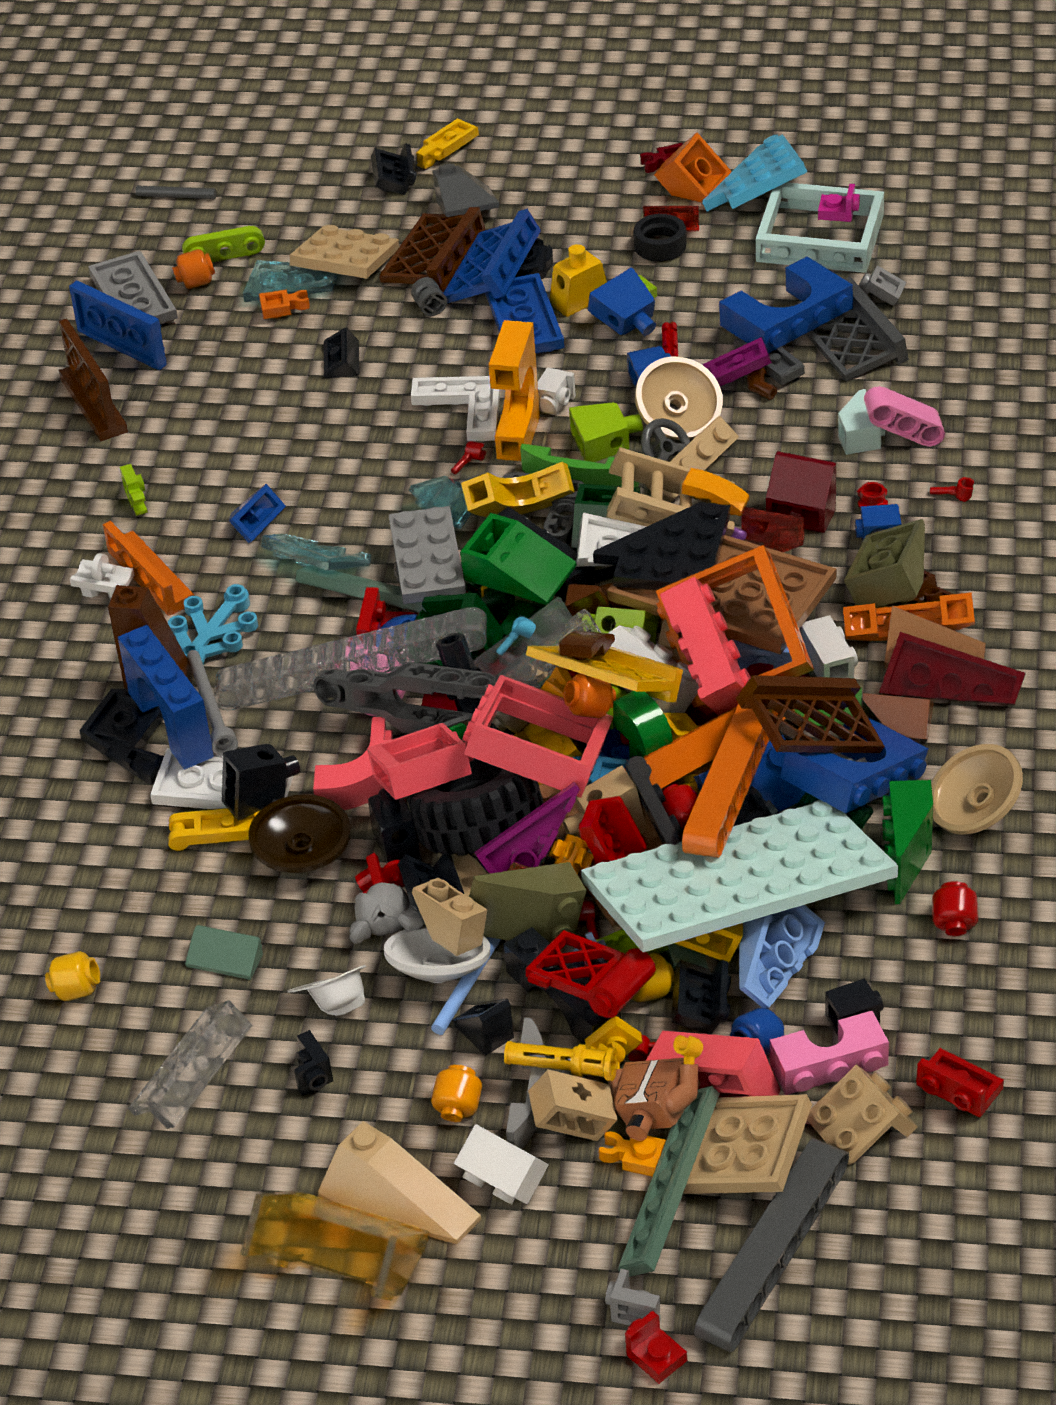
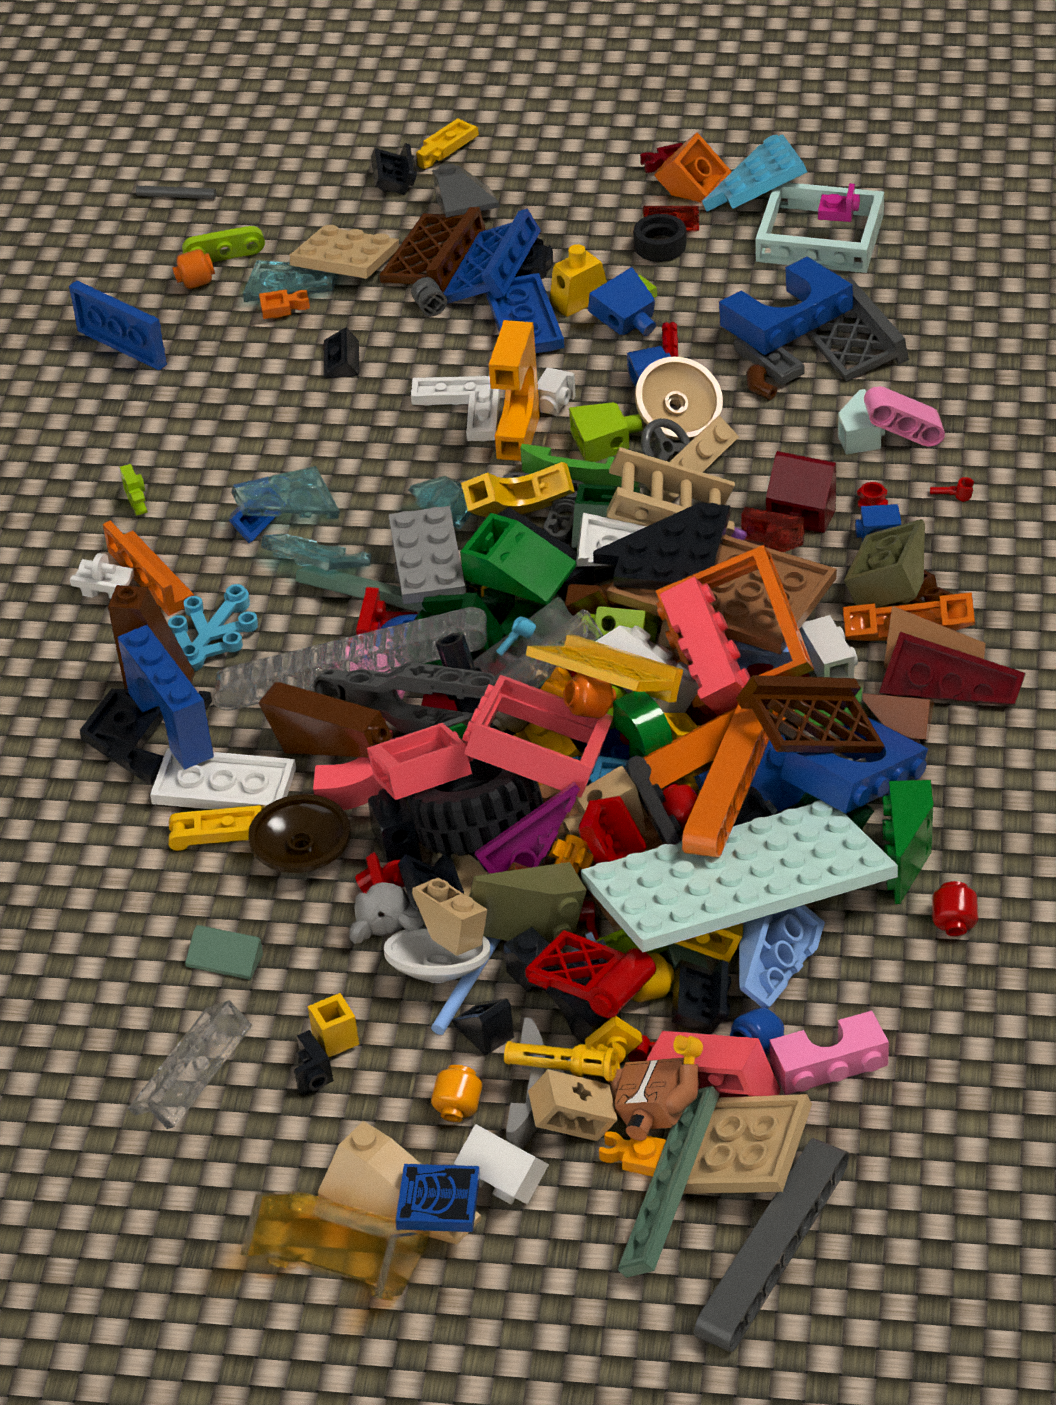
yellow head [45,951,101,1001] -> none
reddish brown fence [59,318,128,441] -> none
light grey plate [88,251,178,324] -> none
light grey piece [187,650,238,756] -> none
black torso [222,744,300,821] -> none
white piece [287,965,366,1016] -> none
red hand [451,441,486,475] -> none
reddish brown slope [559,630,615,660] -> none
light grey bracket [605,1269,661,1326] -> none
red bracket [625,1311,688,1384] -> none
light orange slope [682,467,749,516] -> none
magenta plate [702,337,772,387] -> none
tan bracket [807,1064,918,1165] -> none
black brick [825,978,884,1036] -> none
light grey bracket [858,265,907,306] -> none
red bracket [916,1048,1004,1118] -> none
tan dish [931,744,1023,835] -> none
none -> clear light blue wing [231,466,340,519]
none -> reddish brown slope [258,682,393,758]
none -> yellow brick [308,993,359,1057]
none -> blue tile [396,1164,480,1232]

